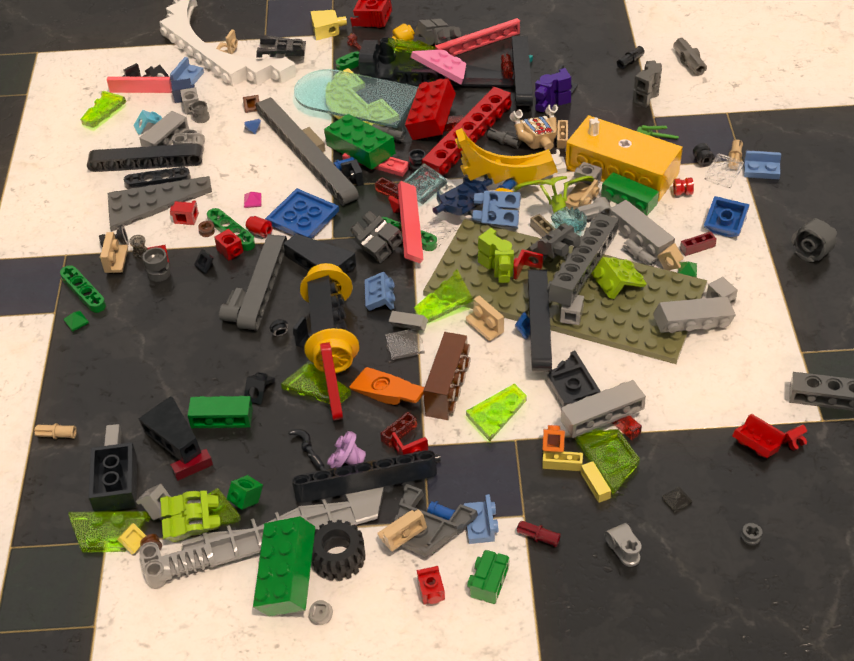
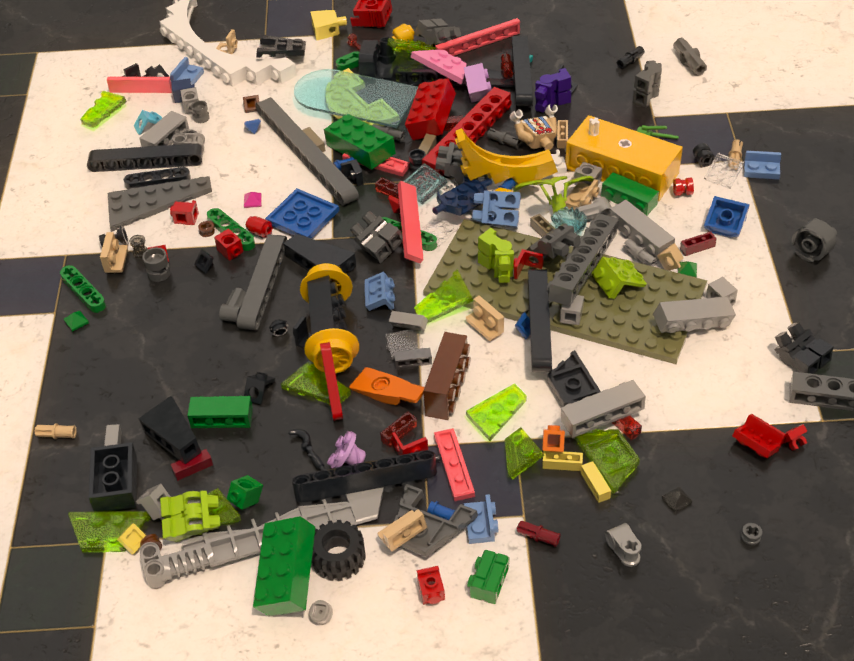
none -> flat silver piece [394,347,432,369]
none -> dark tan piece [419,134,436,155]
none -> coral tile [434,428,475,501]
none -> dark grey hips [435,142,478,185]
none -> lavender brick [464,63,491,103]
none -> clear neon green wing [505,427,544,480]
none -> black hips [774,322,834,374]

